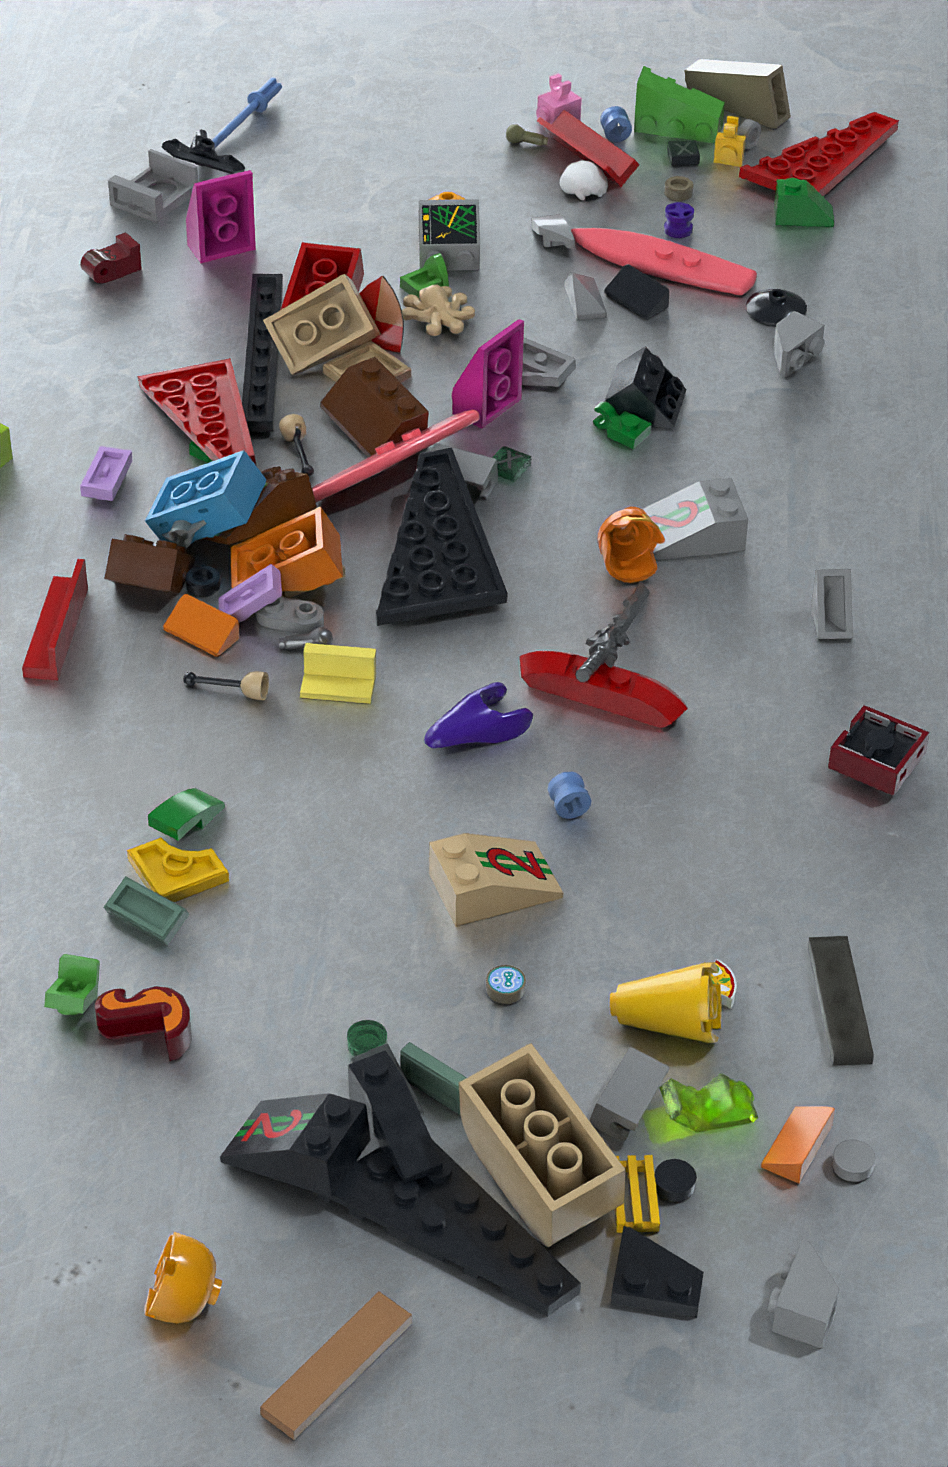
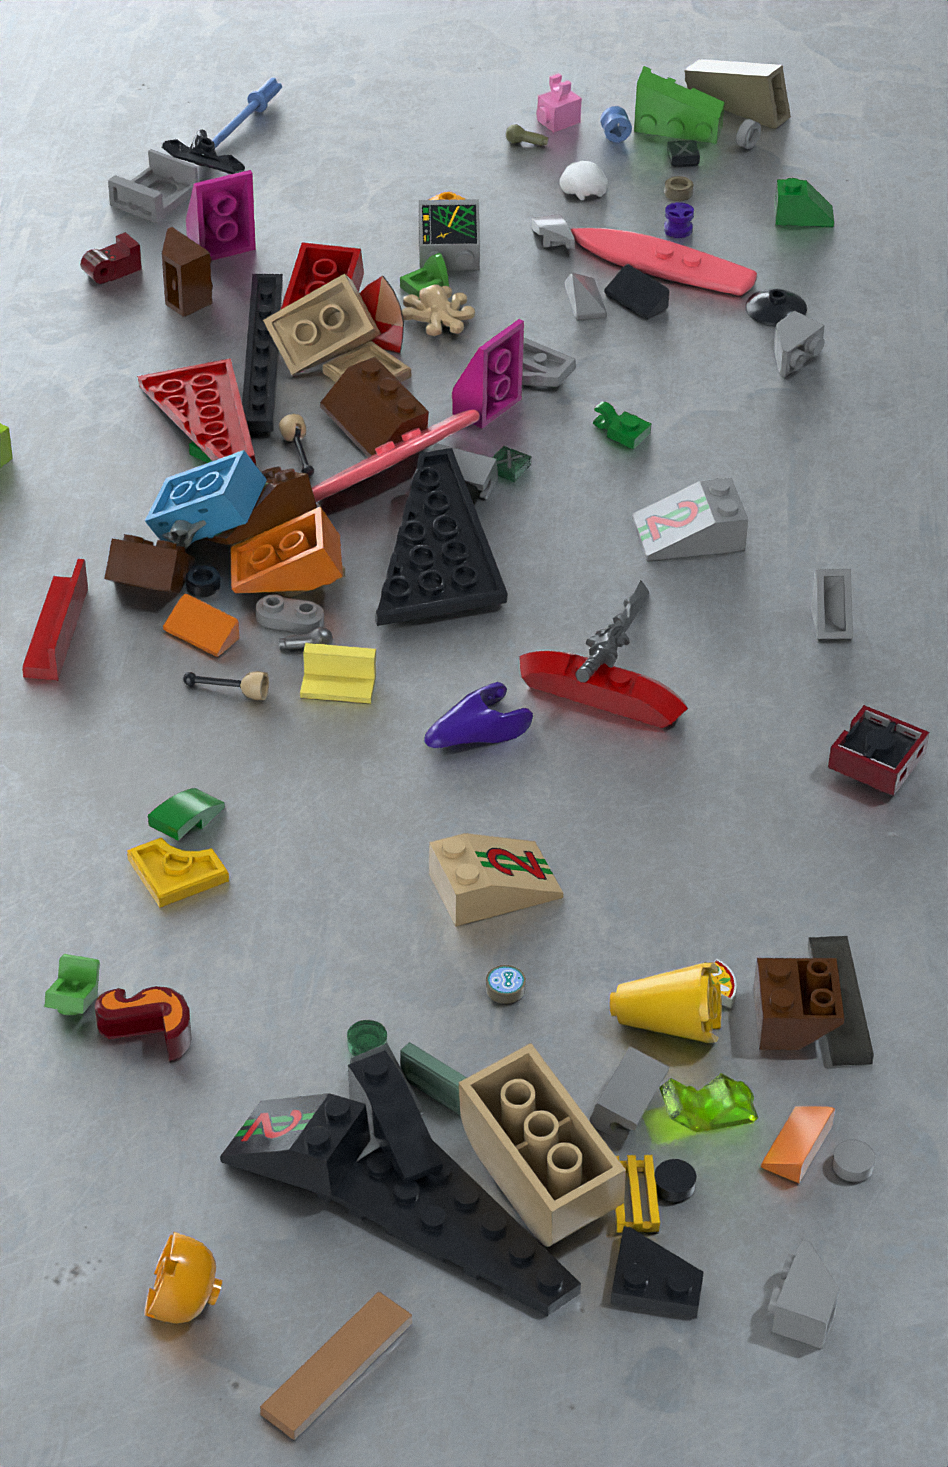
lavender plate [80,446,132,501] -> none
sand green tile [104,876,190,946] -> none
lavender plate [218,564,282,622] -> none
red panel [536,110,639,187] -> none
medium blue wheel [547,772,592,819] -> none
orange helmet [597,506,665,583] -> none
black slope [605,346,687,429] -> none
yellow plate [713,116,746,167] -> none
red wing [739,112,899,196] -> none
none -> reddish brown slope [162,227,213,317]
none -> reddish brown slope [753,958,845,1050]

